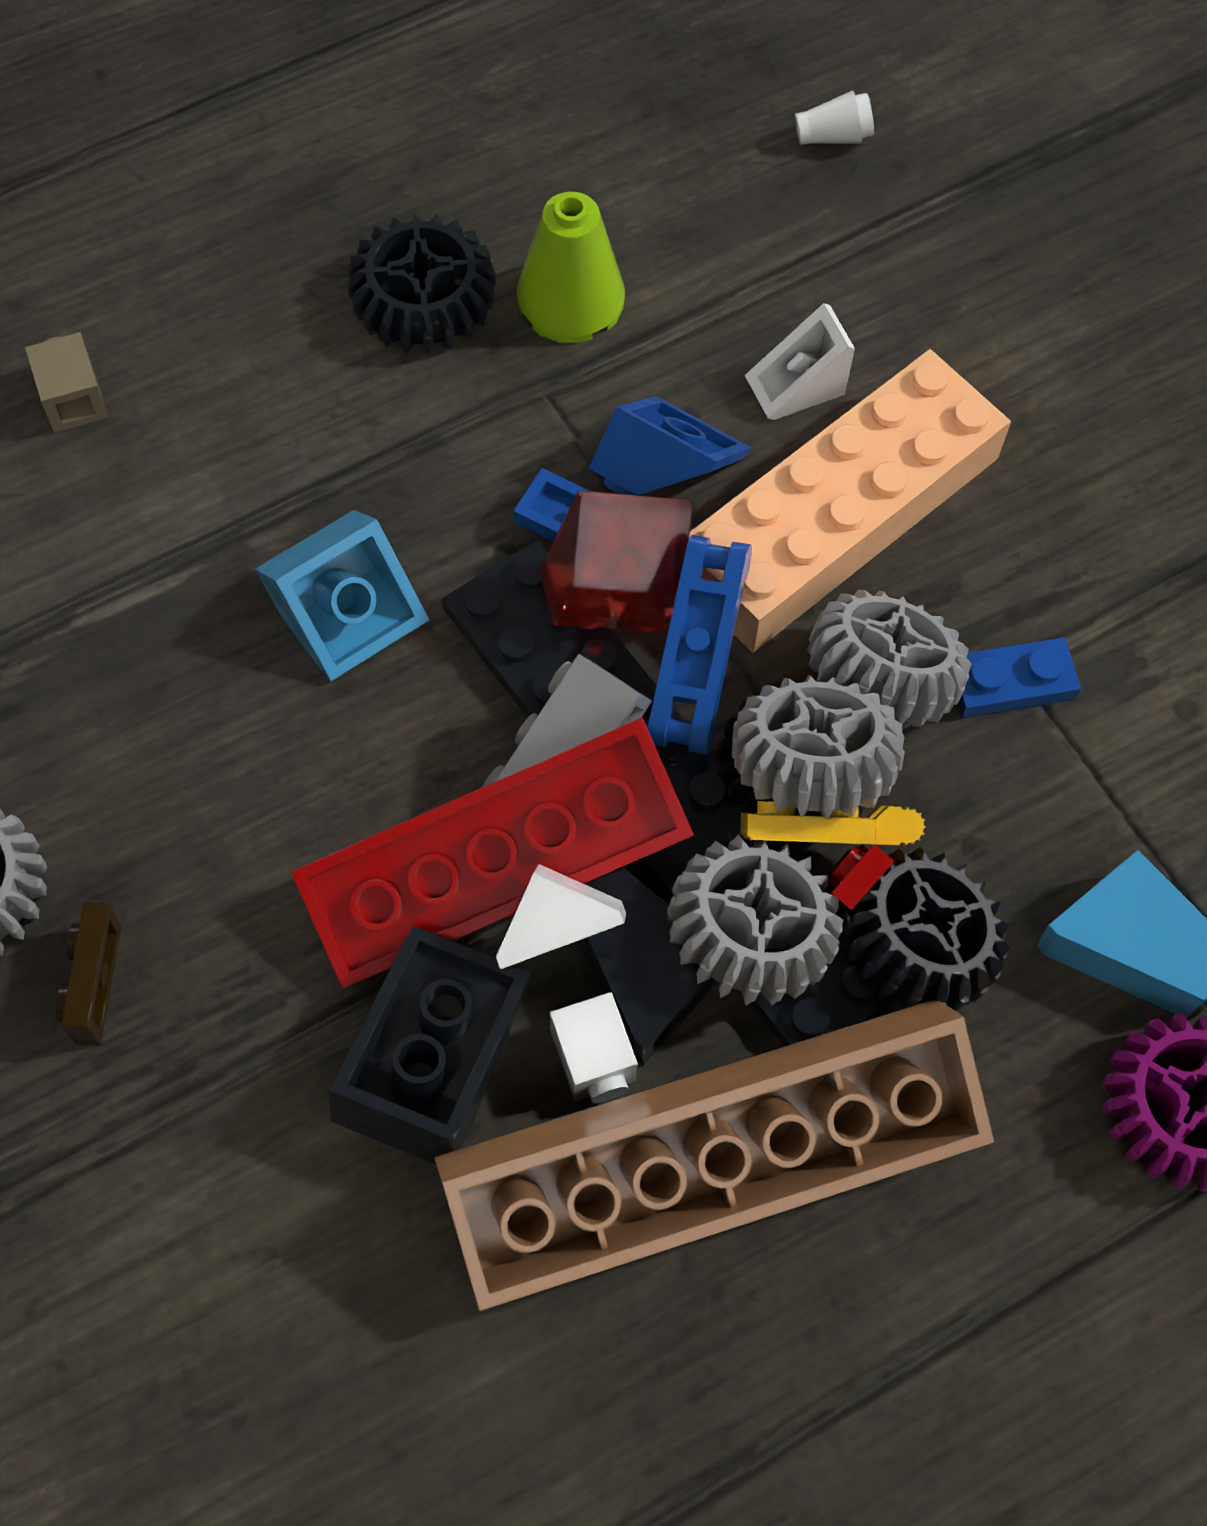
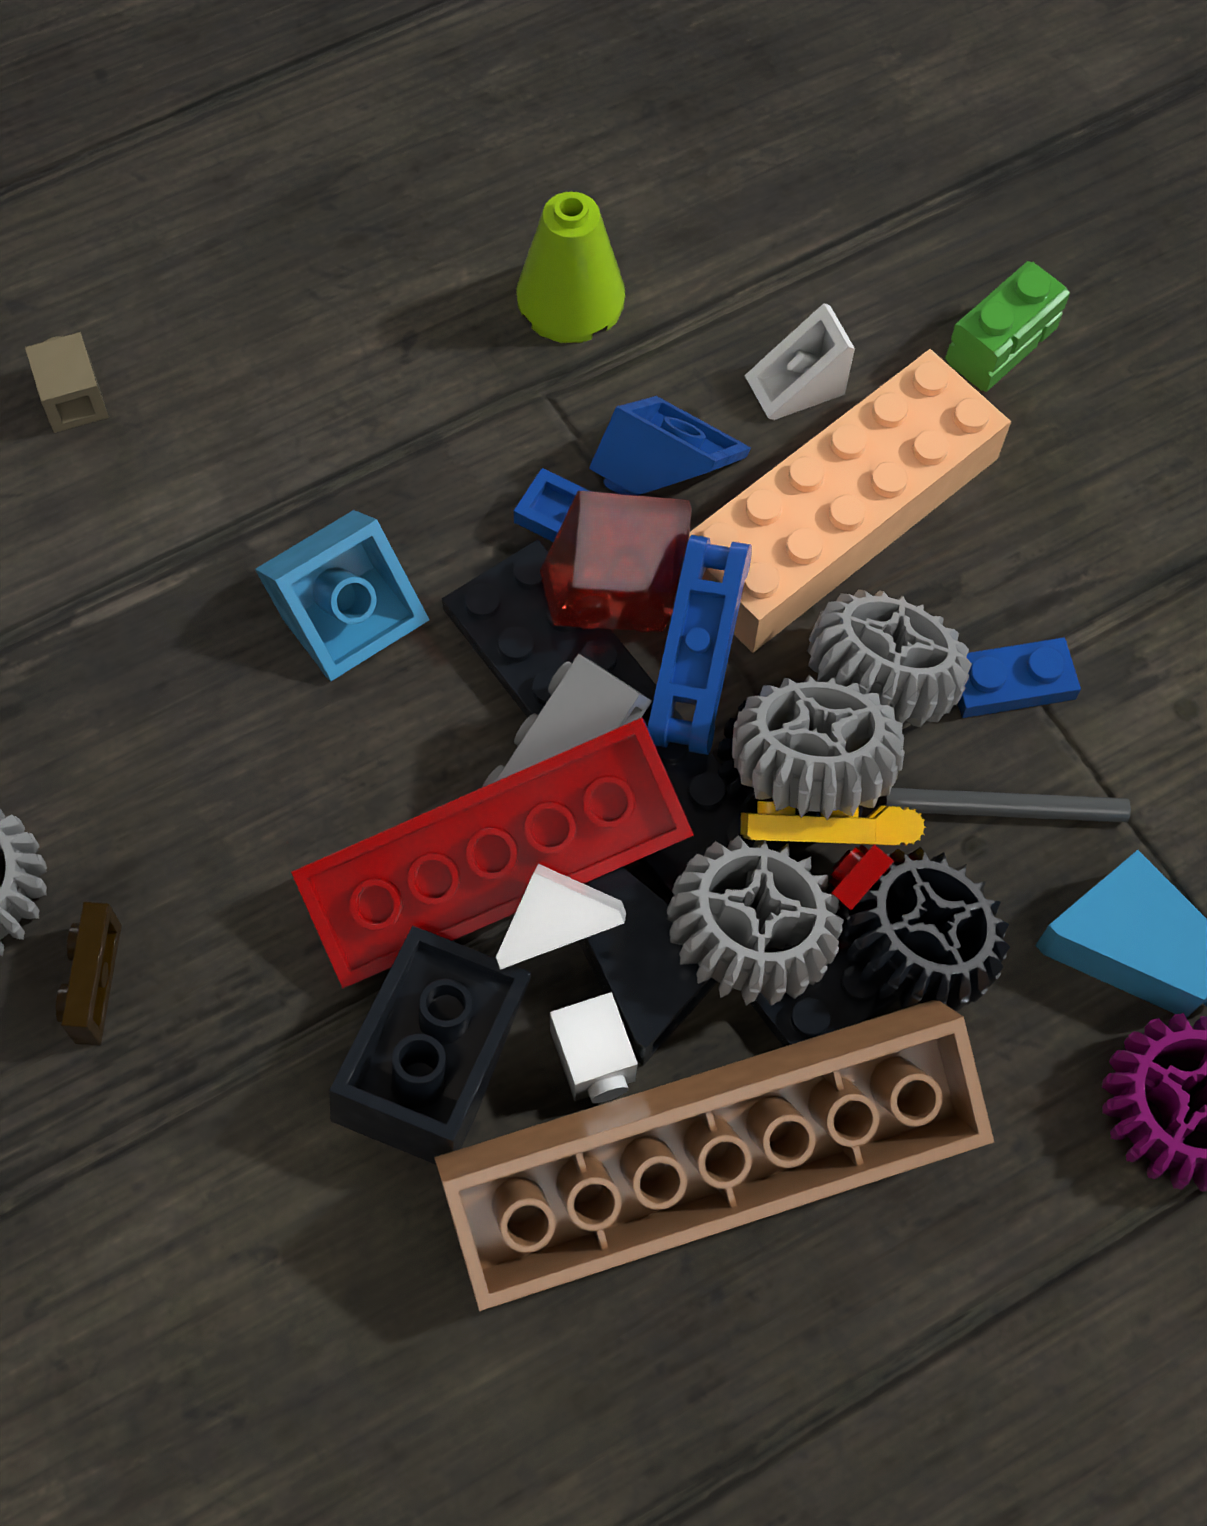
black gear [347,212,496,354] -> none
white cone [795,90,874,146] -> none
none -> dark grey bar [883,788,1131,823]
none -> bright green brick [945,261,1070,392]

